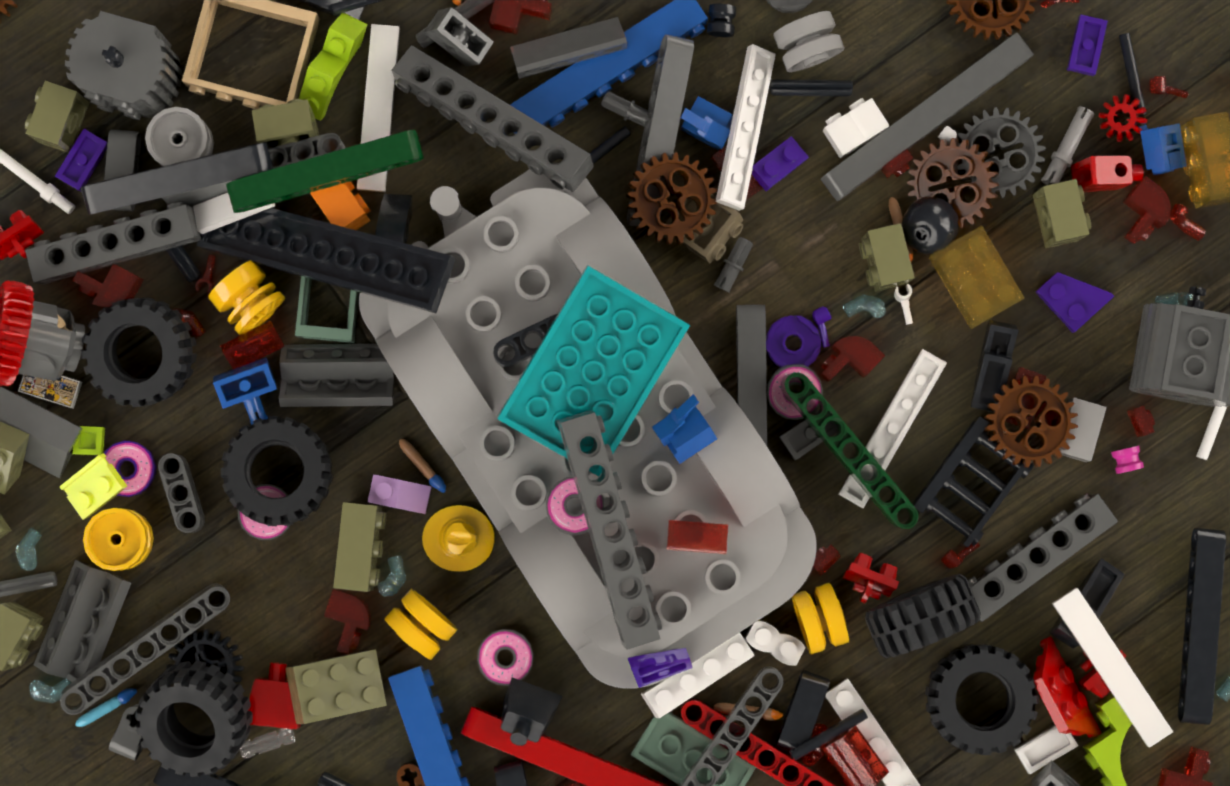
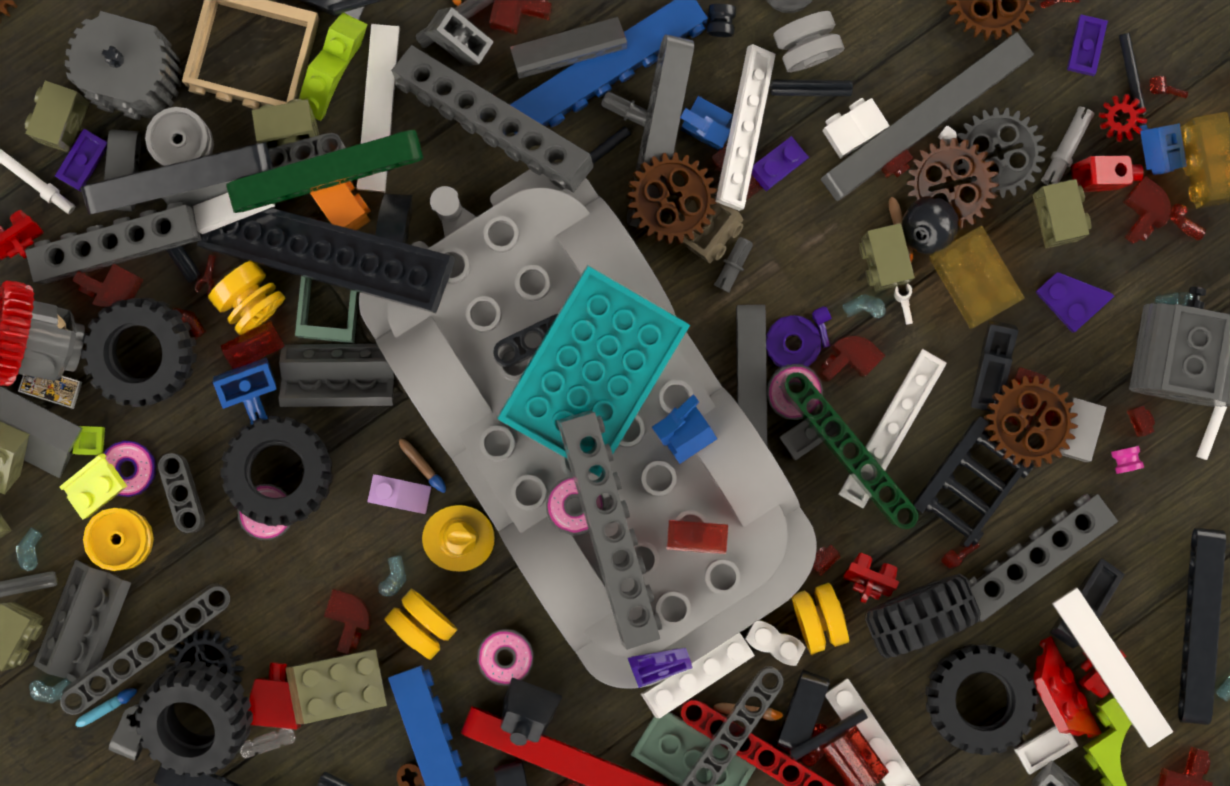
olive brick [333,502,387,592] -> none

